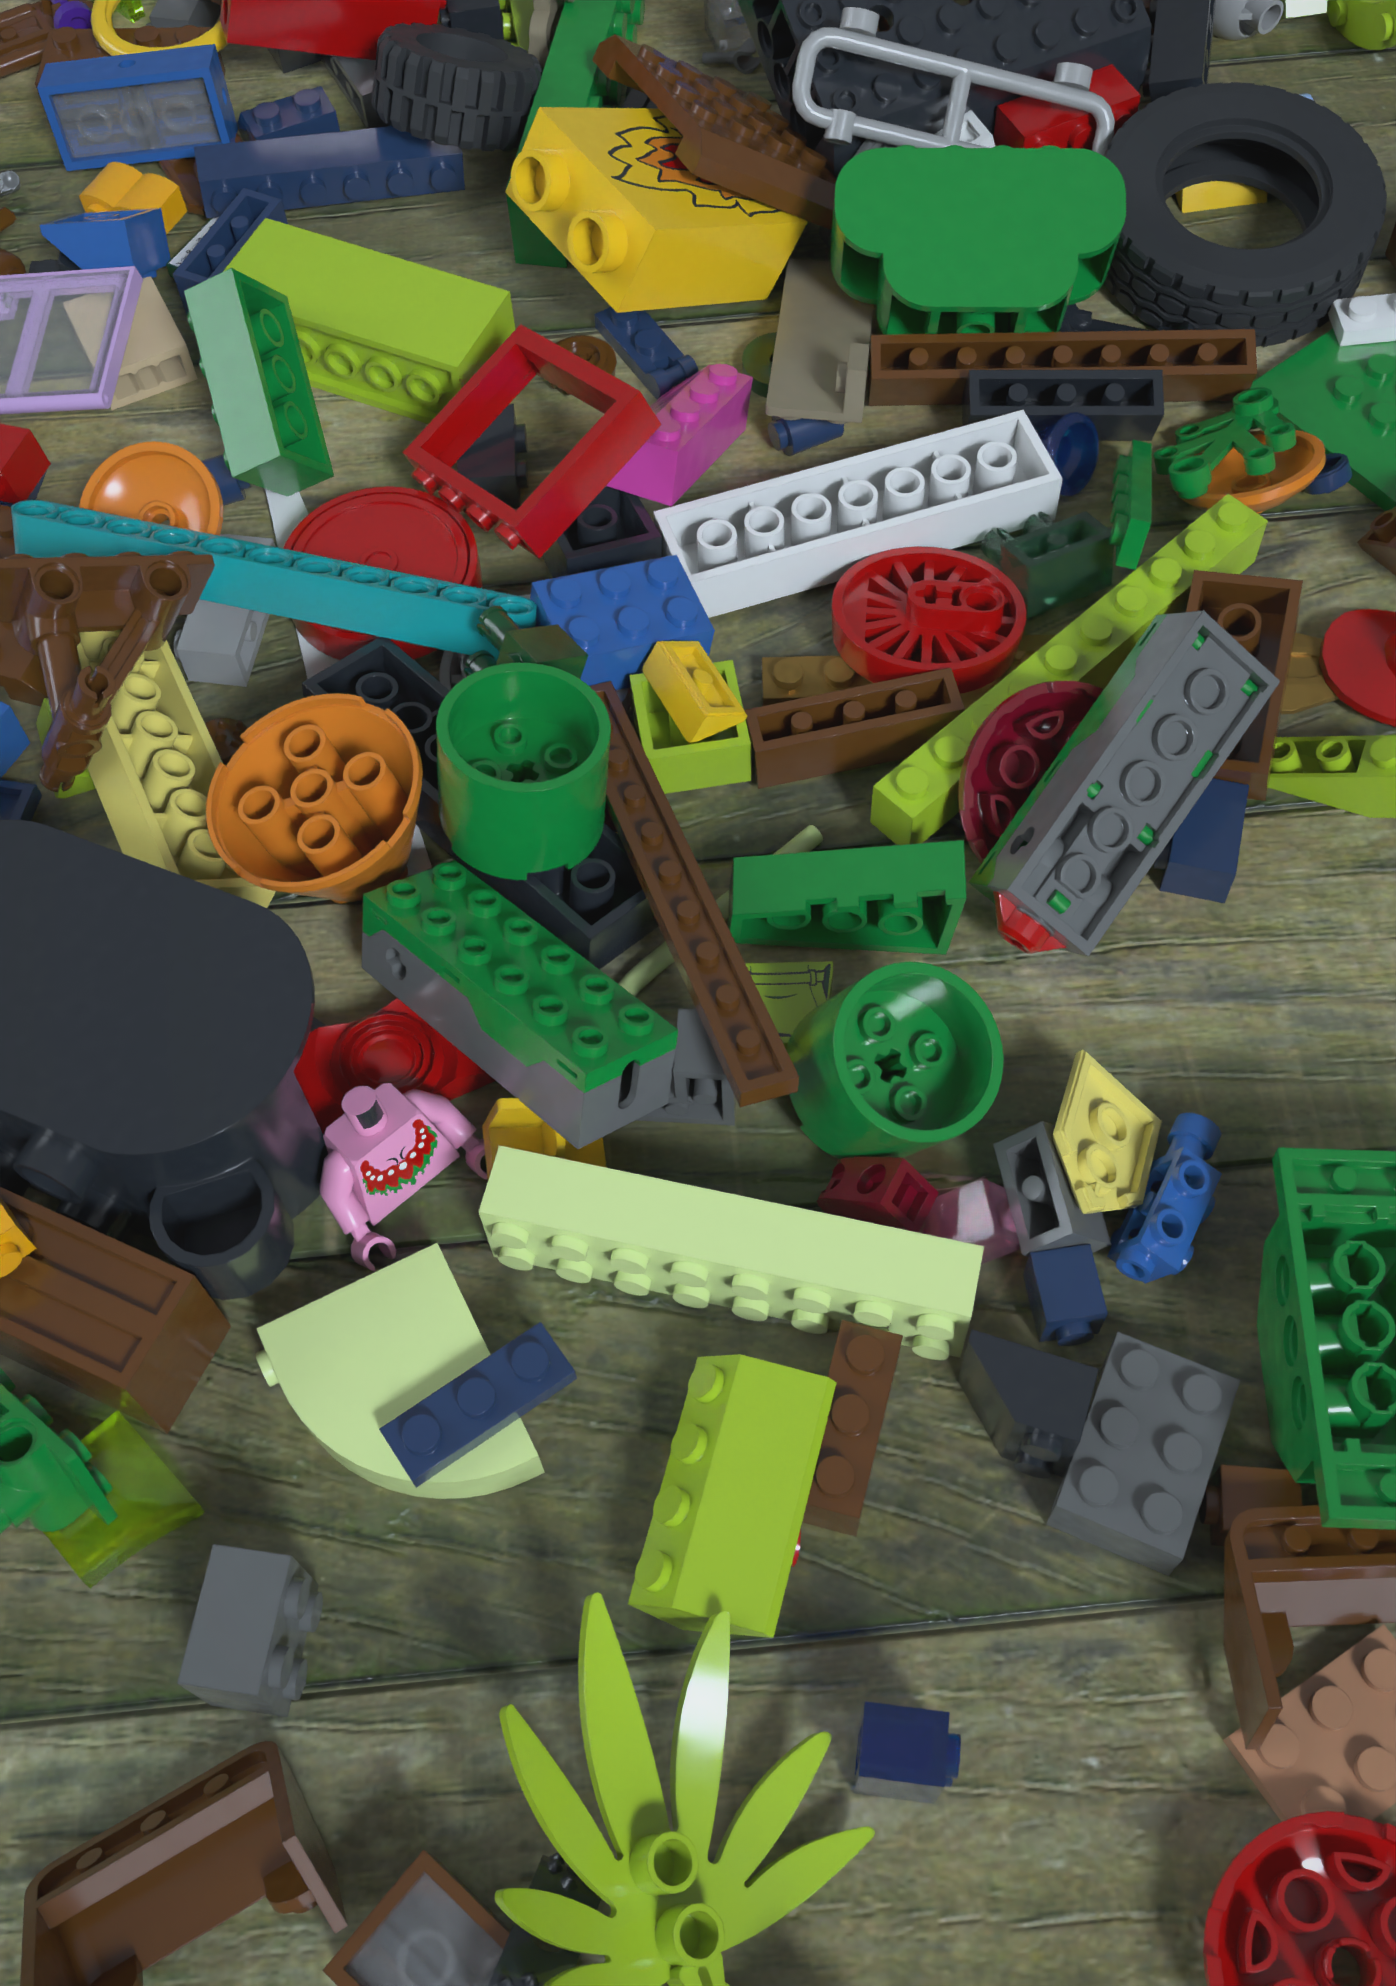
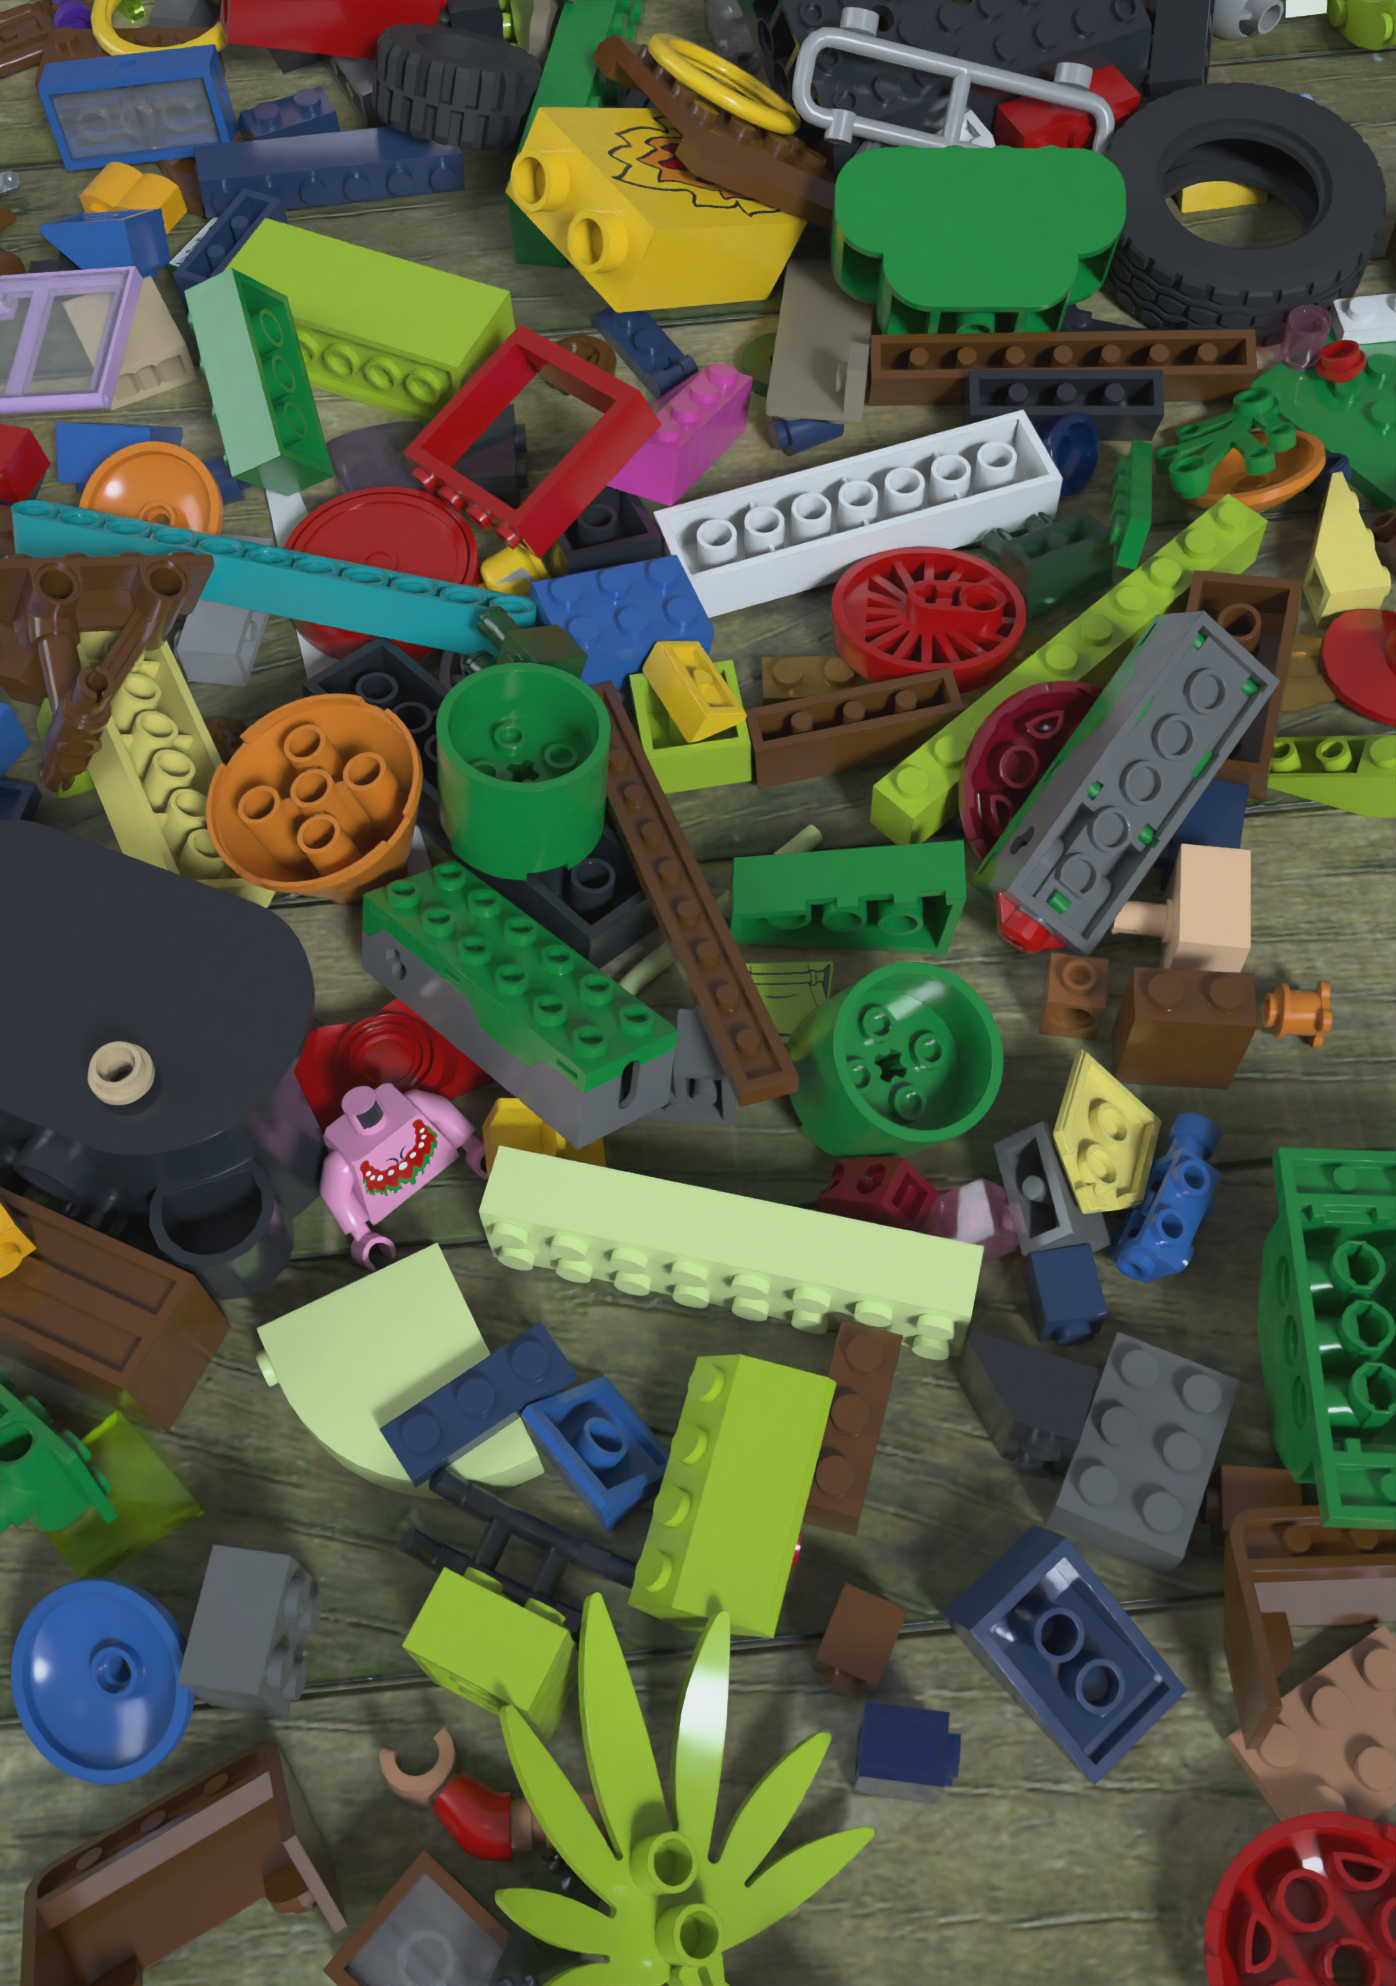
none -> blue dish [11,1577,195,1784]
none -> blue slope [56,422,183,493]
none -> tan plate [88,1041,155,1105]
none -> clear purple slope [326,421,443,500]
none -> piece [379,1727,606,1862]
none -> black piece [399,1467,638,1642]
none -> lime brick [402,1567,579,1743]
none -> yellow head [477,545,552,597]
none -> blue slope [521,1376,670,1534]
none -> yellow wedge [648,32,800,135]
none -> reddish brown brick [814,1582,907,1700]
none -> dark blue slope [941,1525,1187,1785]
none -> dark orange brick [1039,952,1109,1041]
none -> light nougat brick [1110,844,1251,973]
none -> reddish brown brick [1111,967,1258,1090]
none -> orange brick [1262,981,1332,1048]
none -> clear pink beam [1279,305,1332,371]
none -> light yellow slope [1303,472,1391,627]
none -> red plate [1316,340,1366,383]

